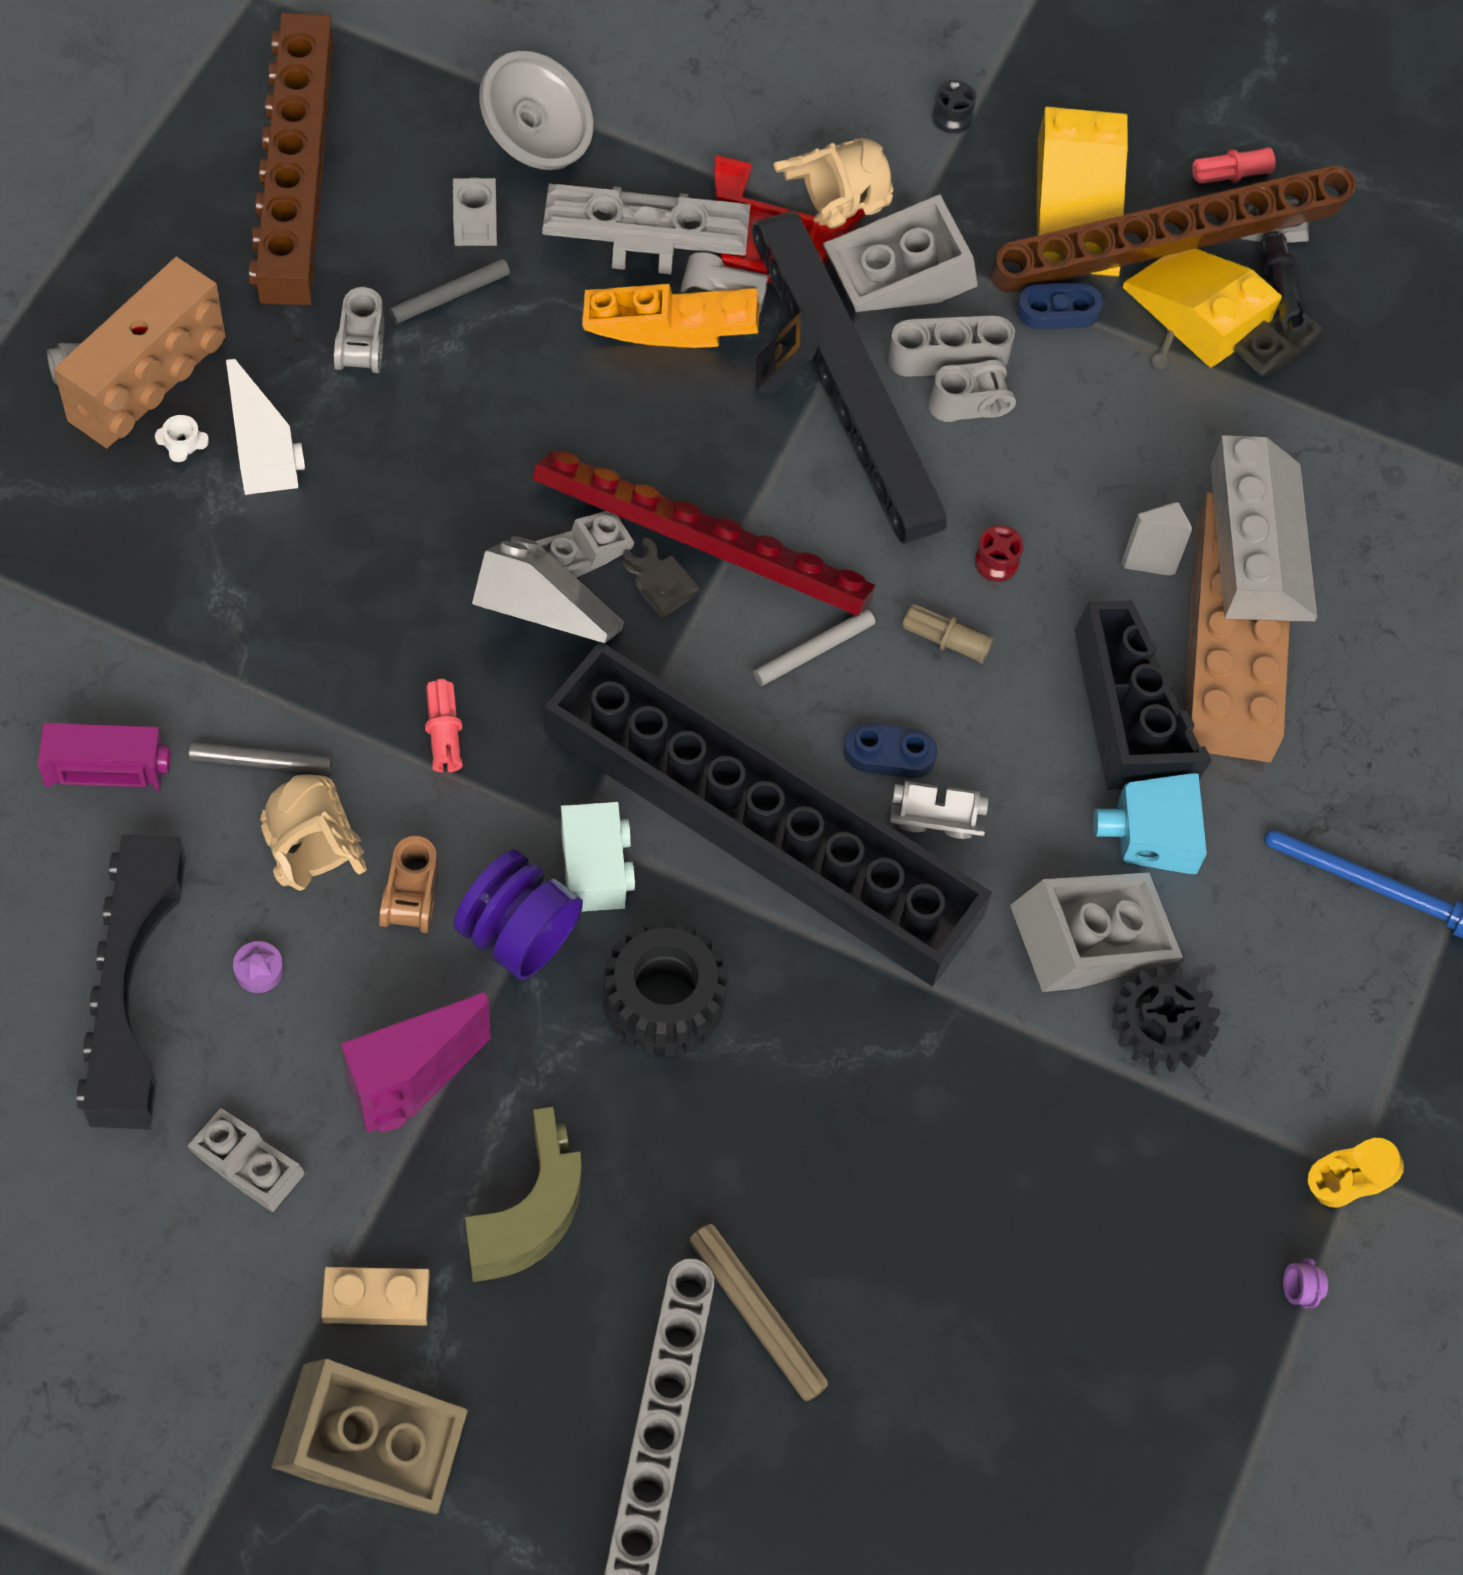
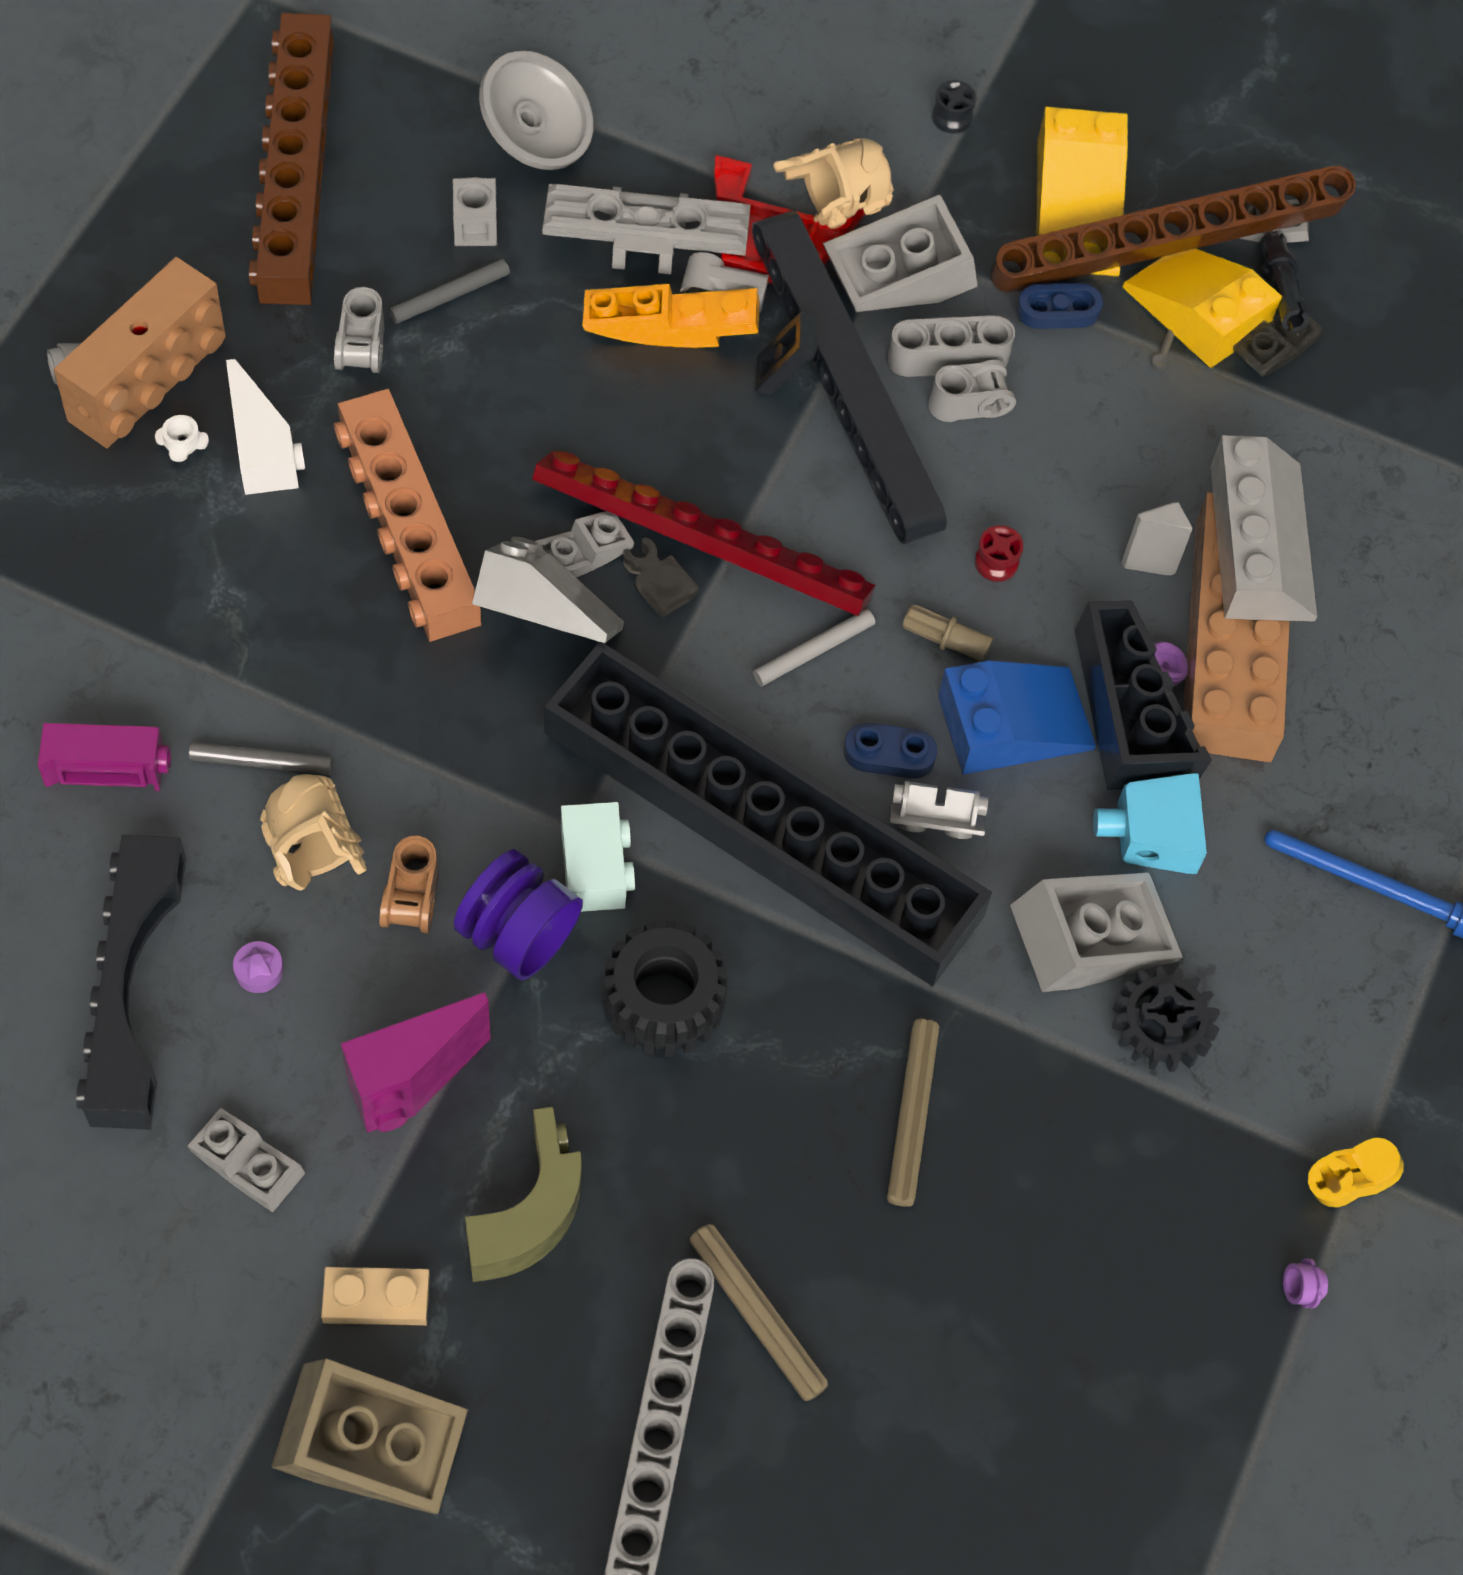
coral axle [425,679,463,773] -> none
coral axle [1192,147,1275,184] -> none
none -> nougat brick [334,388,481,642]
none -> dark tan axle [887,1018,939,1207]
none -> blue slope [938,661,1096,775]
none -> medium lavender tile [1154,641,1189,686]

